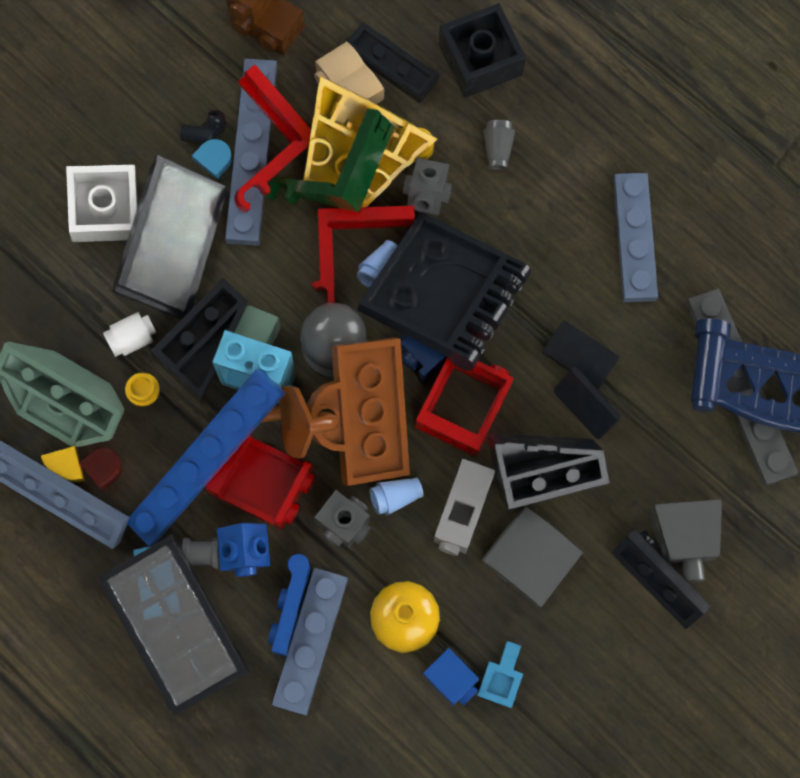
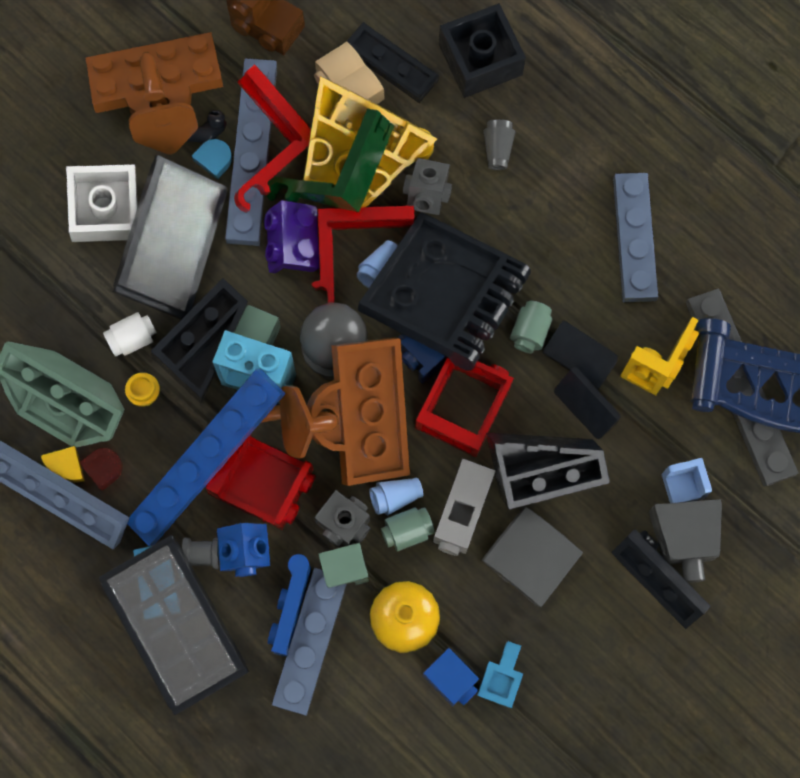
none -> dark orange plate [86,32,223,154]
none -> dark purple bracket [264,200,319,273]
none -> sand green panel [318,543,369,588]
none -> sand green brick [380,507,435,552]
none -> sand green brick [510,301,552,353]
none -> yellow bracket [620,317,699,396]
none -> light blue panel [661,458,712,503]

